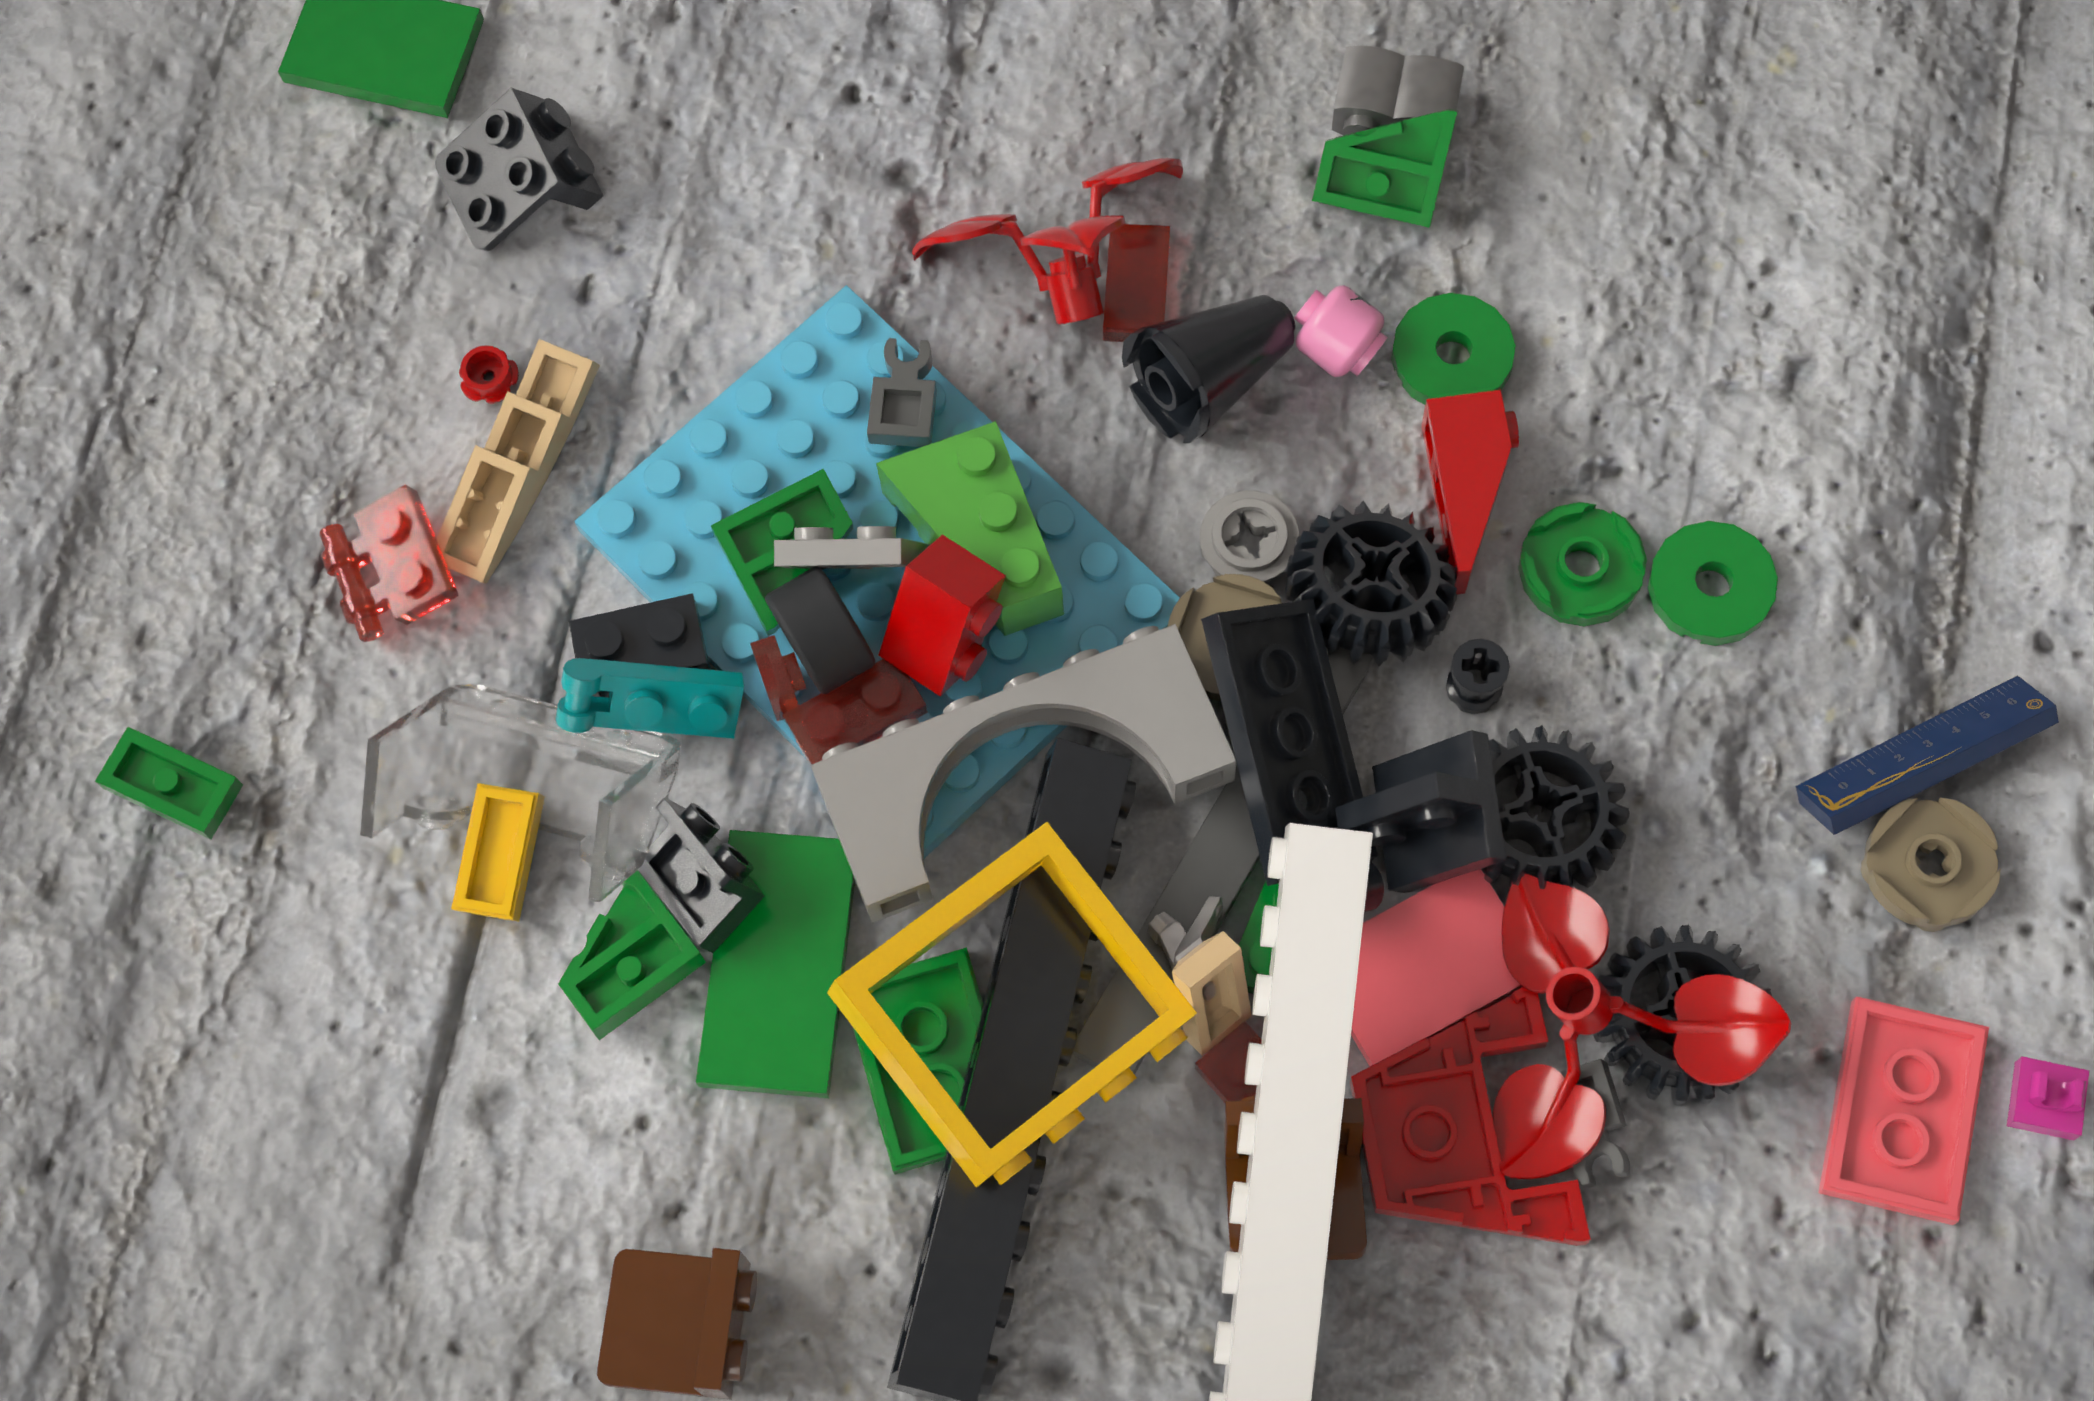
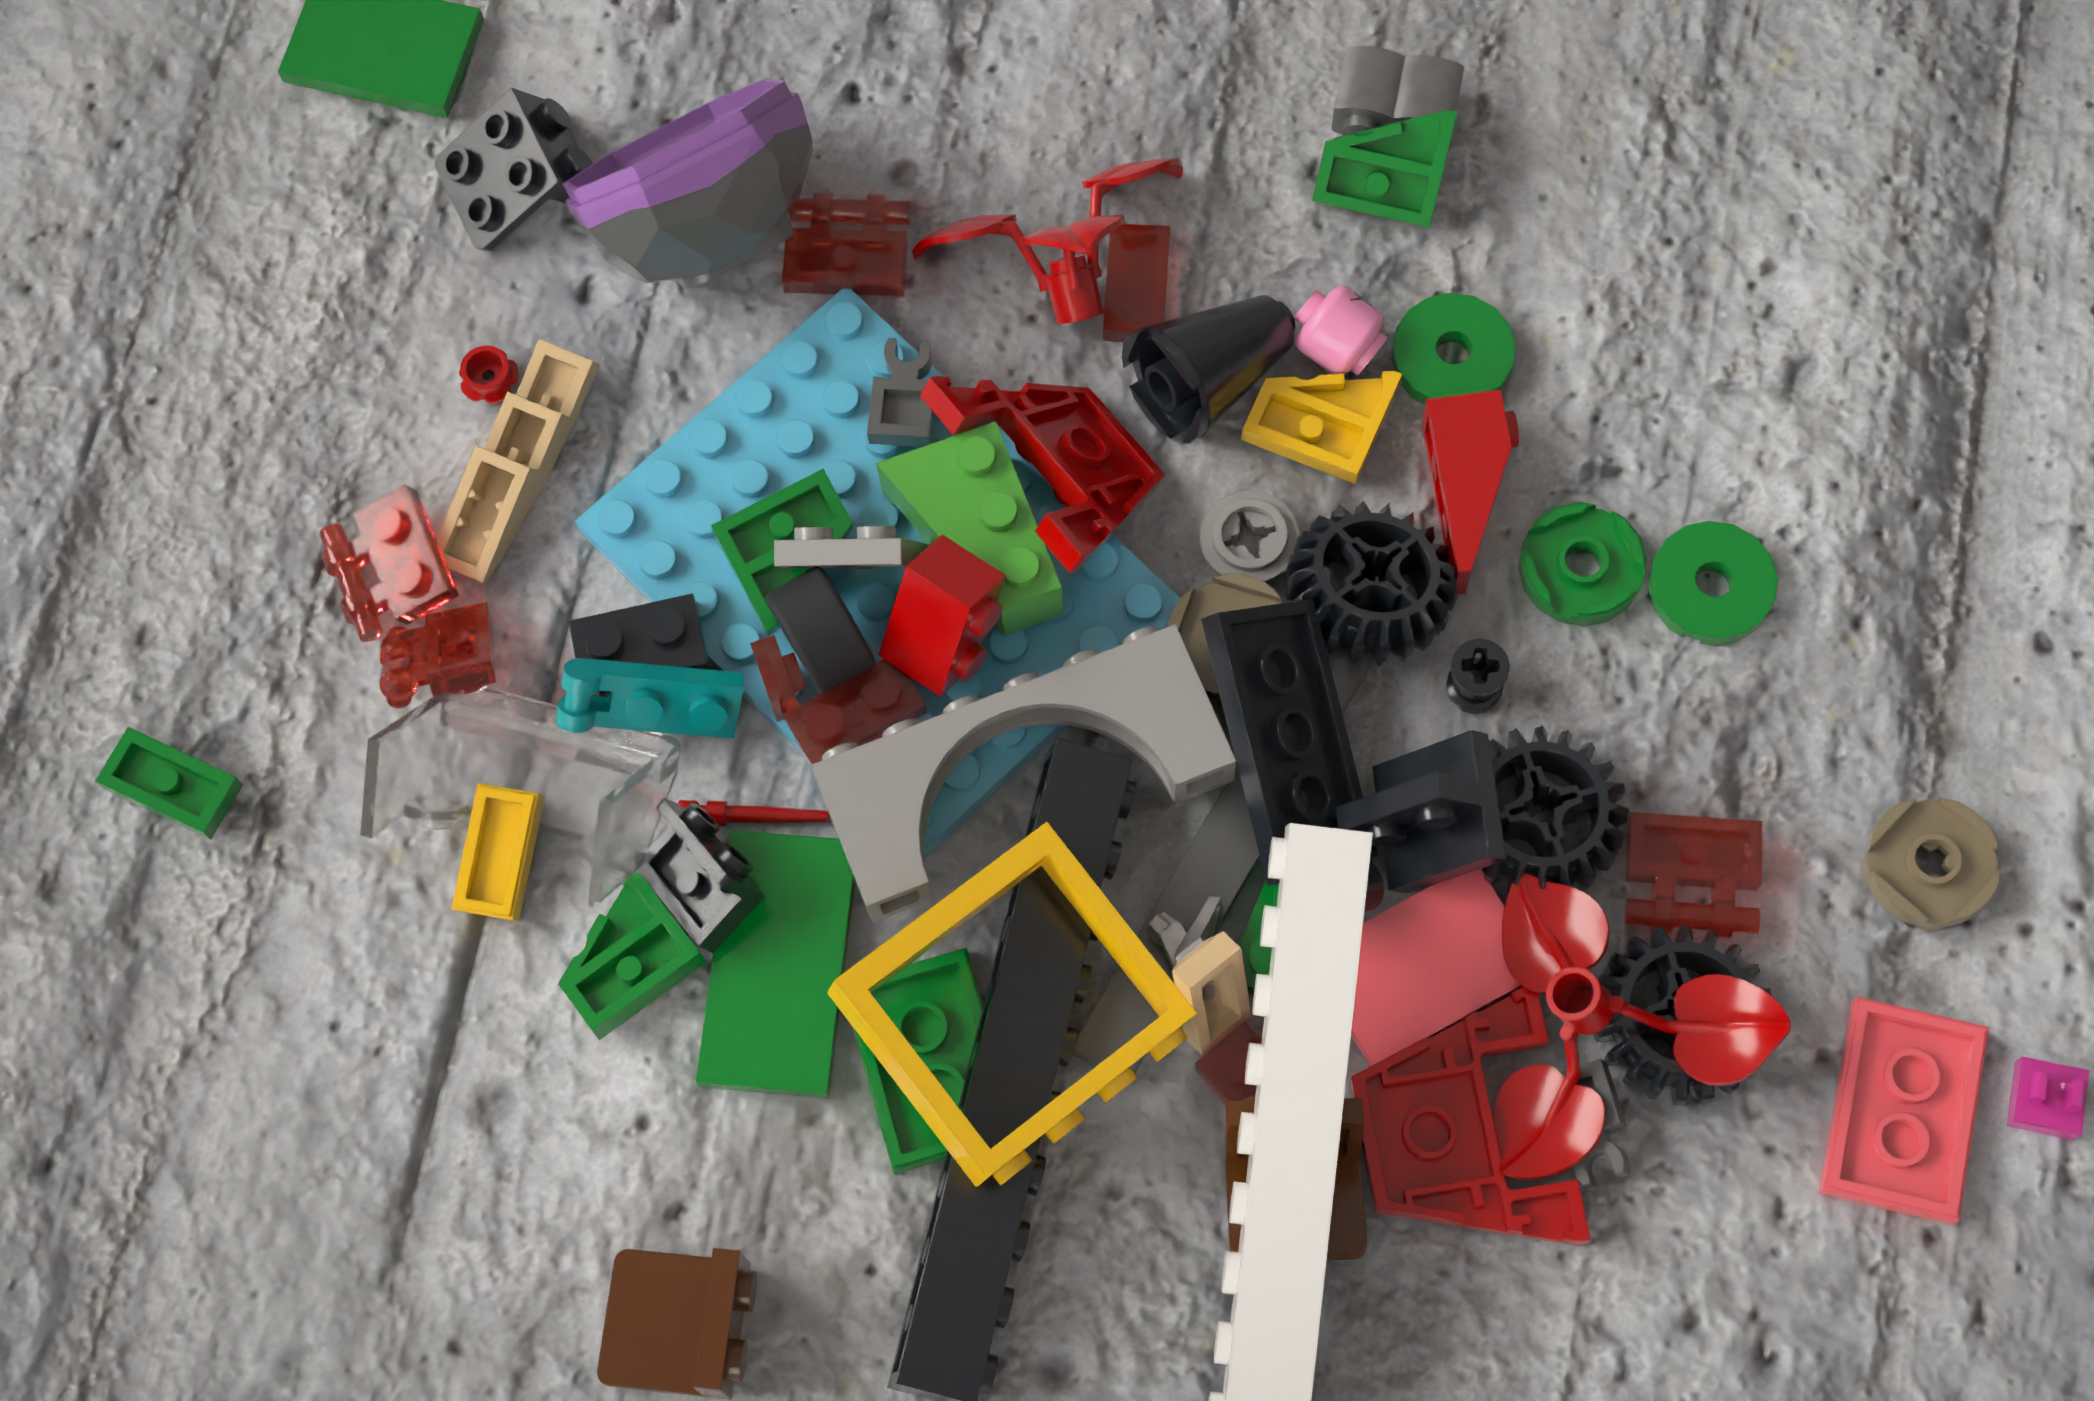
dark blue tile [1795,675,2059,835] -> none
none -> clear red plate [379,602,496,709]
none -> rock [563,78,813,288]
none -> red piece [677,800,829,827]
none -> clear red plate [782,192,911,296]
none -> red wing [919,376,1165,573]
none -> yellow wing [1241,371,1402,484]
none -> clear red plate [1624,812,1763,938]

